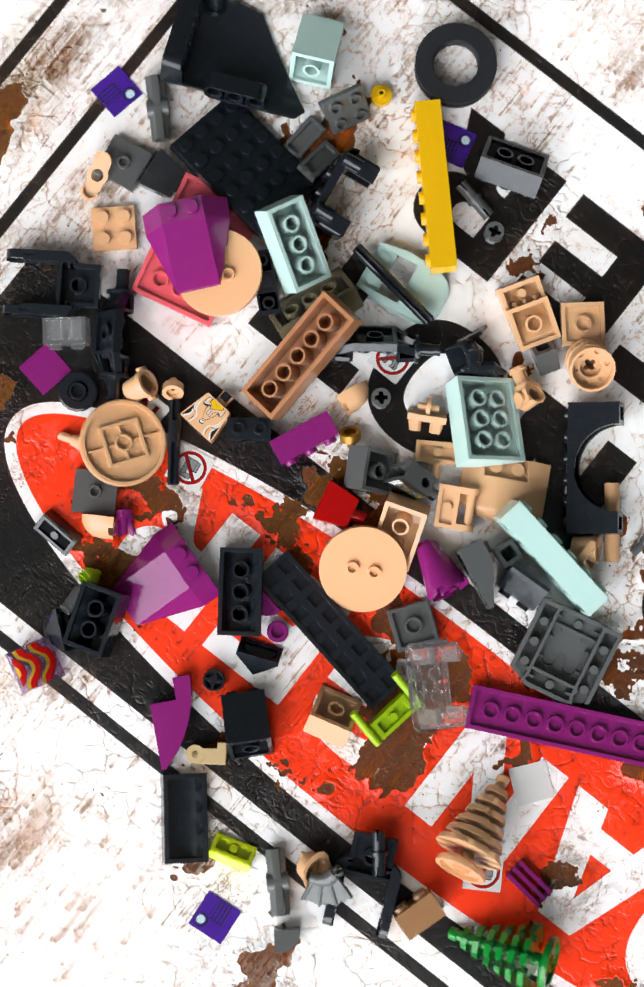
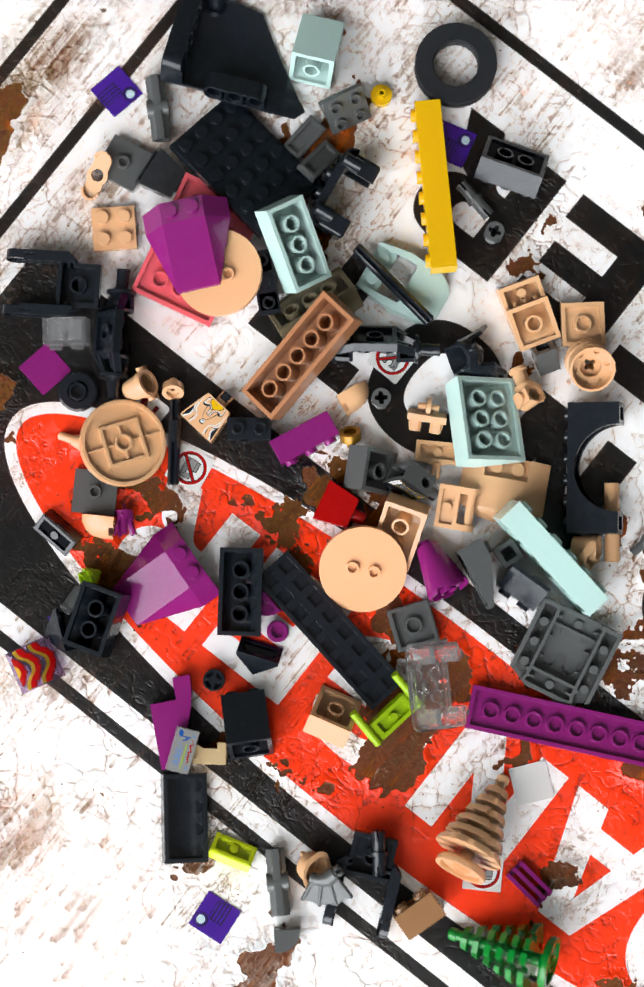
none -> light grey tile [165,726,200,775]

